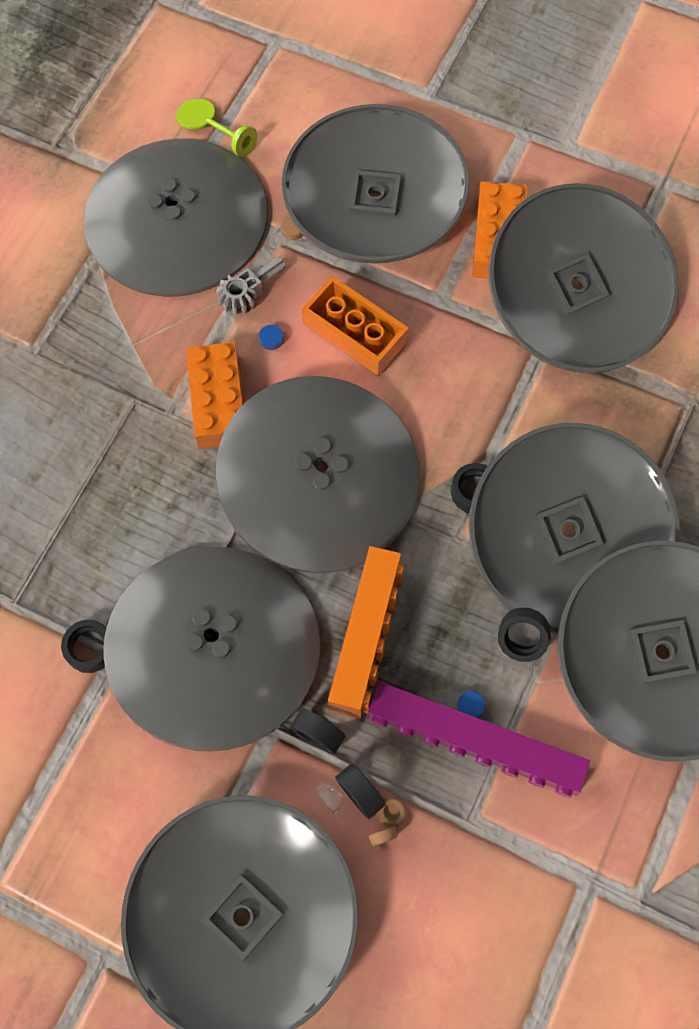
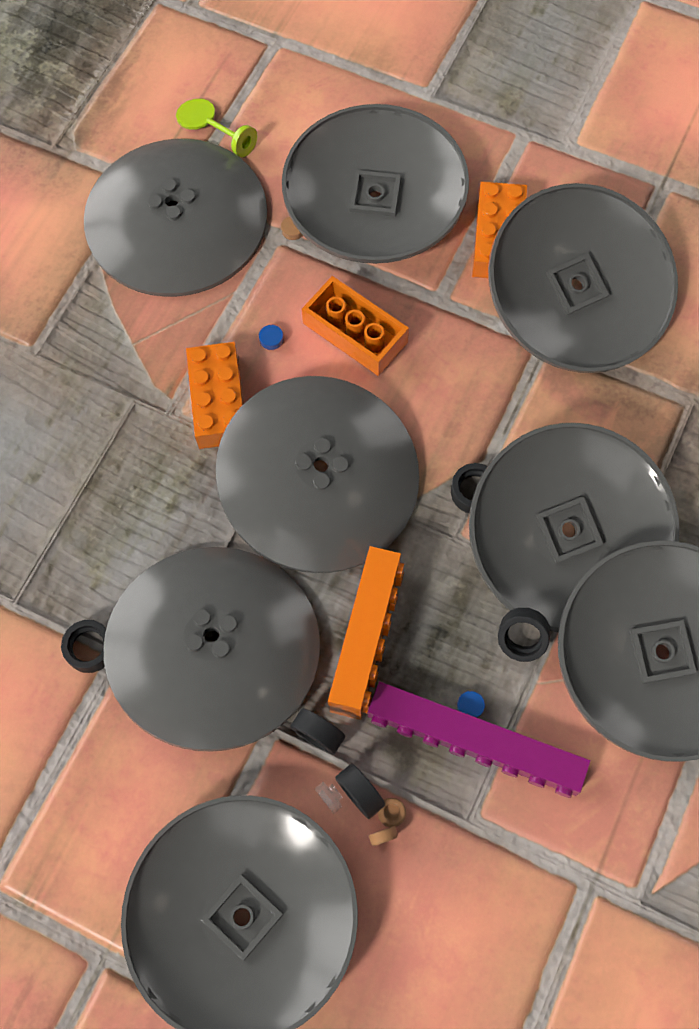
light grey gear [216,257,286,315] -> none

